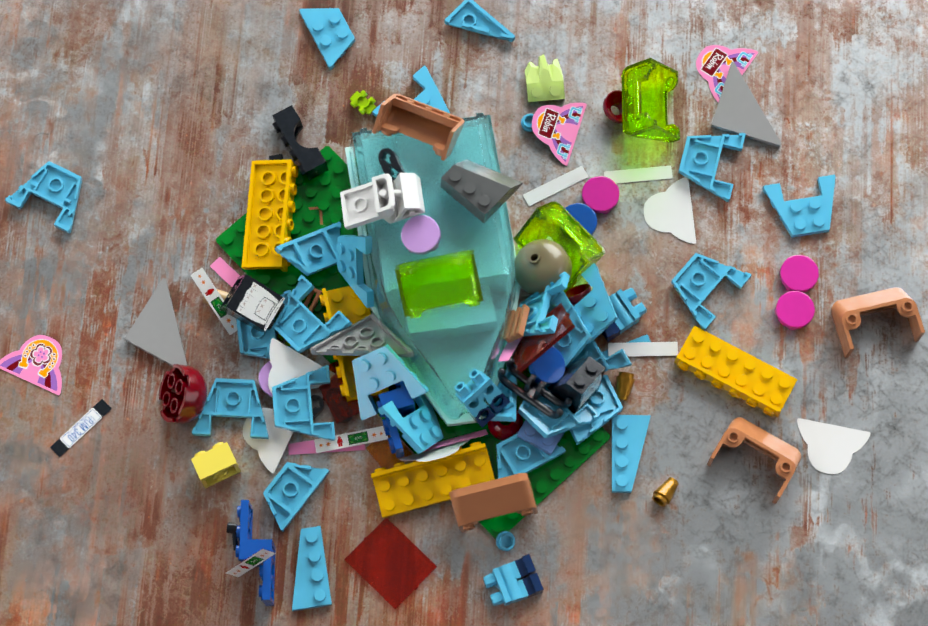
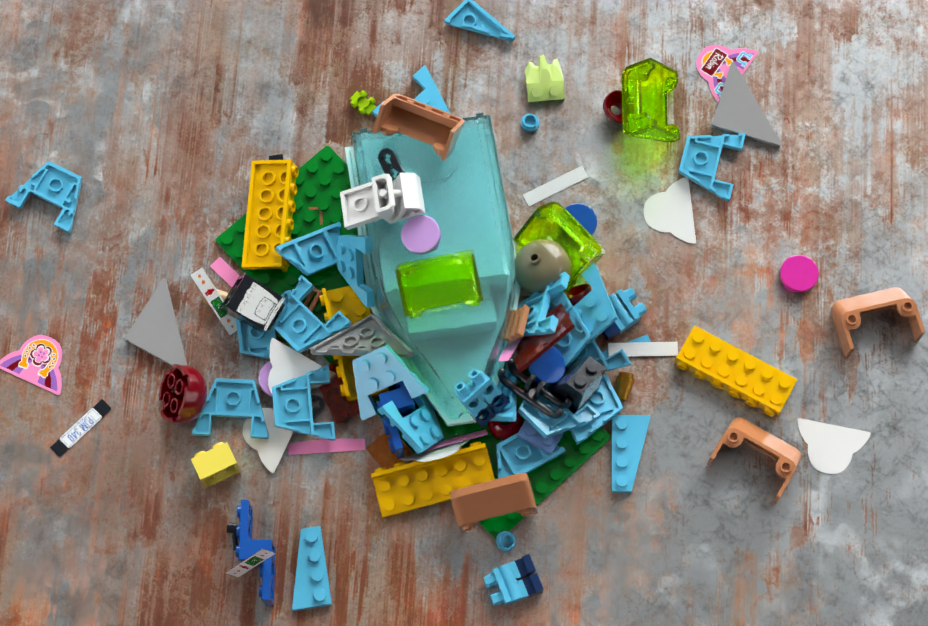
medium azure wing [263,462,330,532] -> none
black arch [272,105,329,180] -> none
medium azure wing [299,8,355,70] -> none
white sticker [314,426,388,453] -> none
clear red piece [344,518,437,609] -> none
dark grey wedge [440,159,523,223] -> none
sticker [532,103,587,166] -> none
dark pink tile [582,176,619,214] -> none
sticker [604,165,673,184] -> none
pearl gold cone [652,477,679,507] -> none
medium azure wing [671,253,752,331] -> none
medium azure wing [762,174,836,238] -> none
dark pink tile [775,291,815,330] -> none

